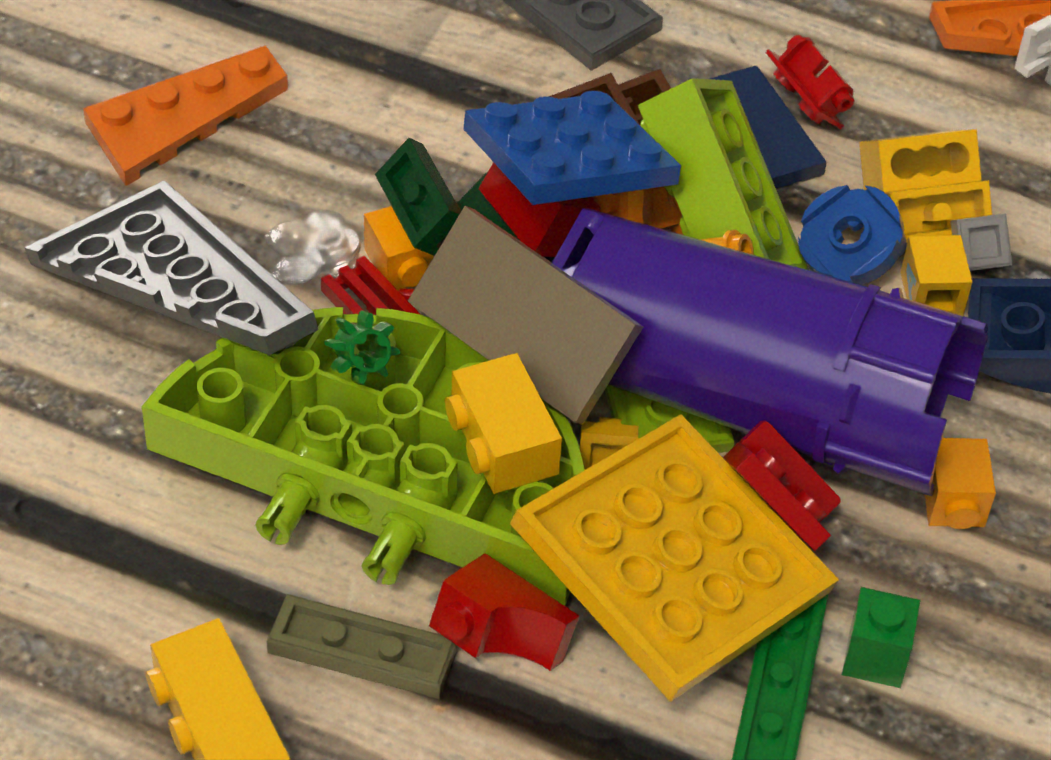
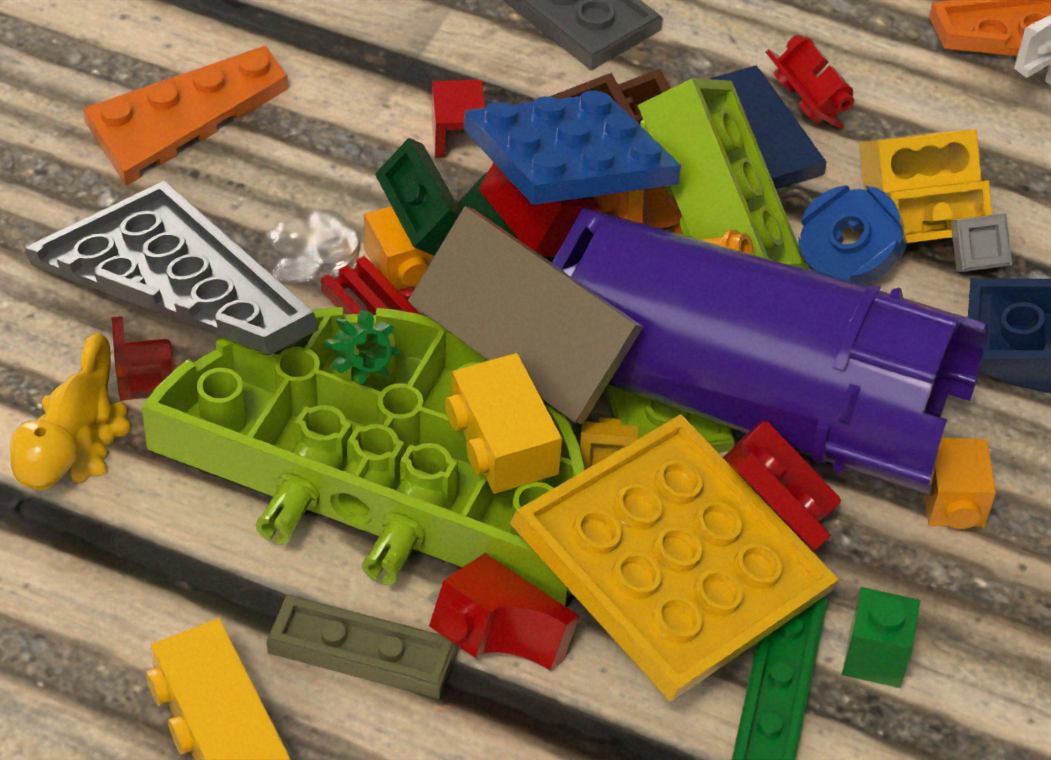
yellow brick [900,235,972,316] -> none
none -> yellow animal [10,333,131,490]
none -> clear red panel [111,316,173,401]
none -> red panel [432,80,485,158]

